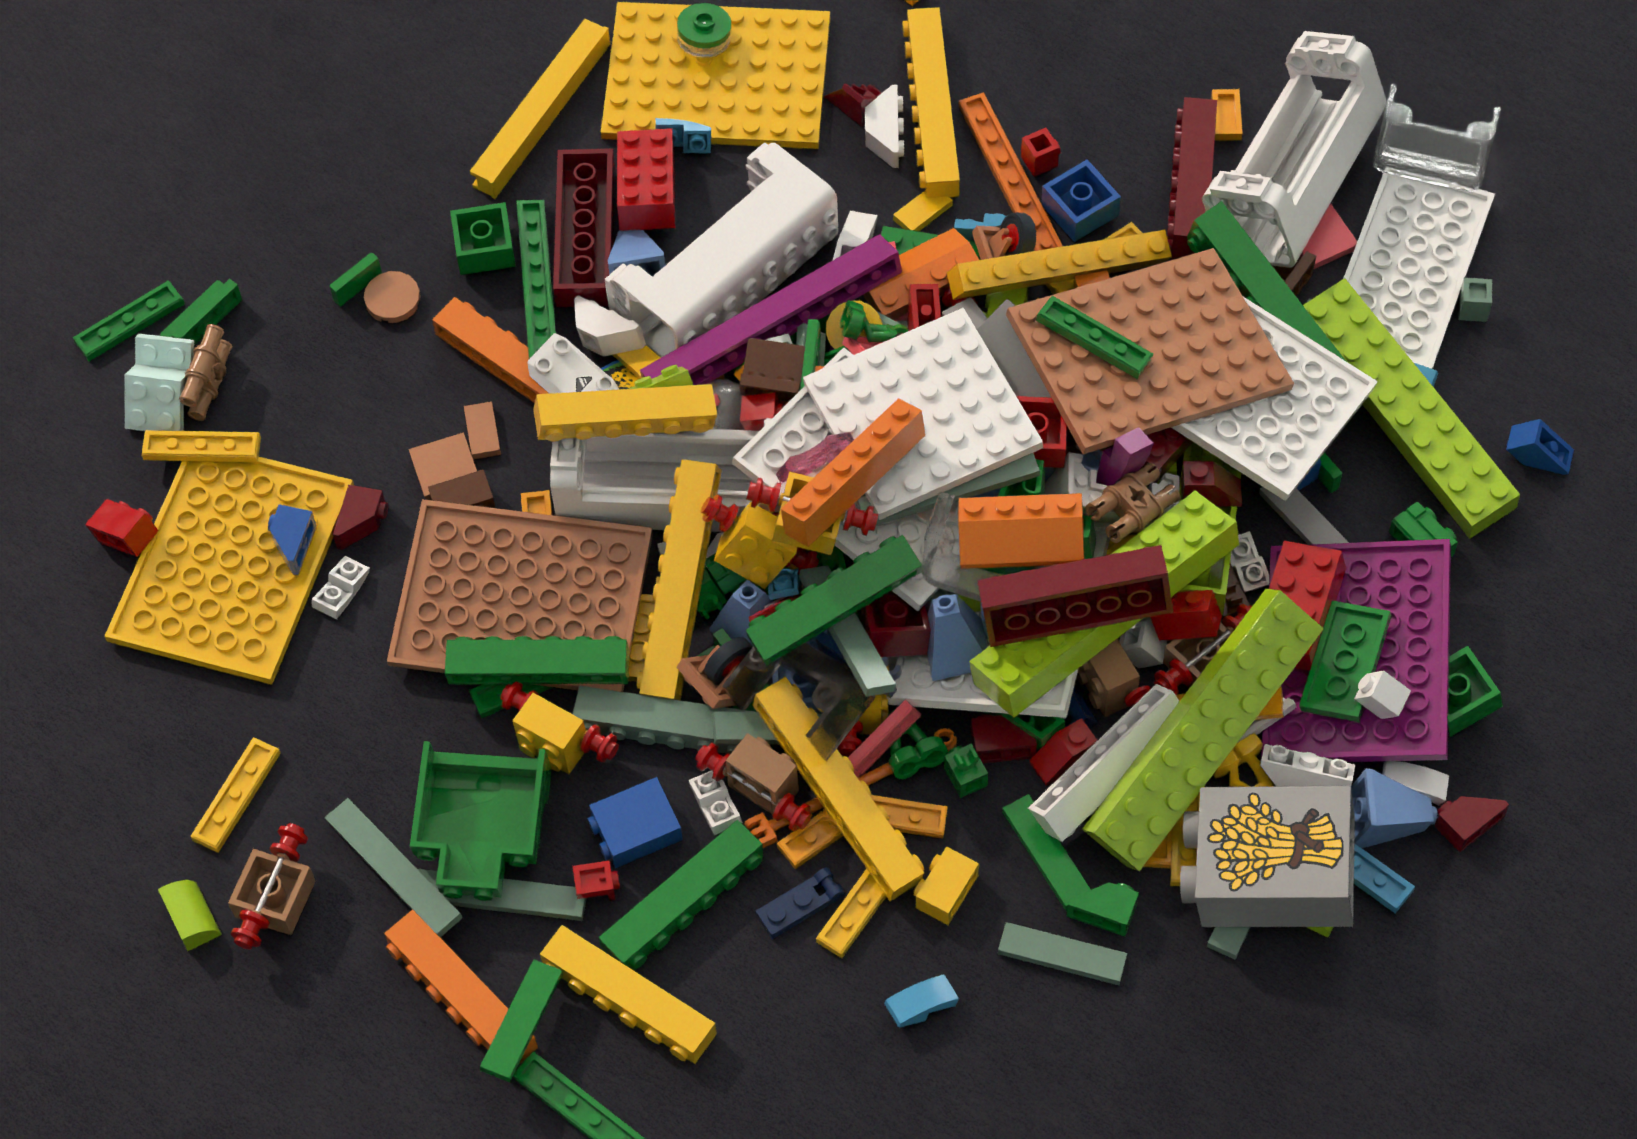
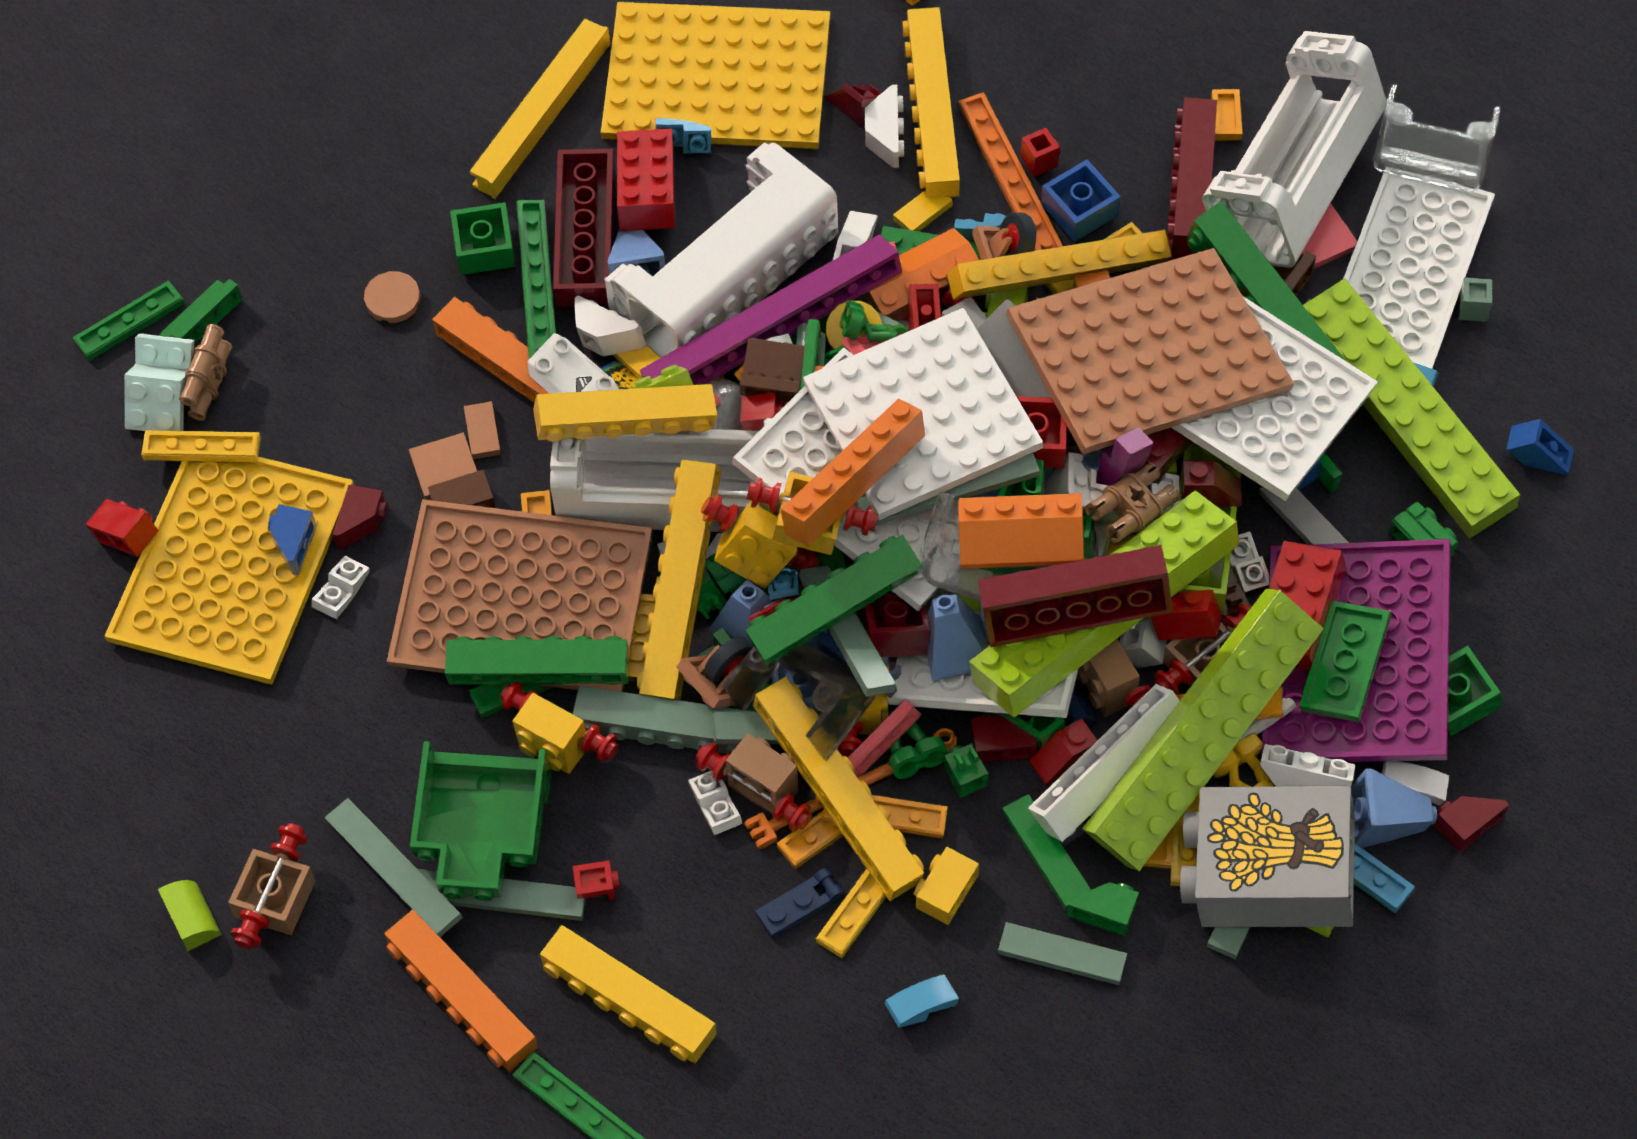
yellow tile [190,737,281,853] -> none
green tile [330,253,382,307] -> none
green tile [480,959,563,1083] -> none
blue brick [587,777,683,868] -> none
green brick [598,819,763,970] -> none
green piece [677,3,731,57] -> none
clear pink tile [776,432,854,483] -> none
green tile [1036,295,1154,379] -> none
white brick [1354,671,1411,719] -> none

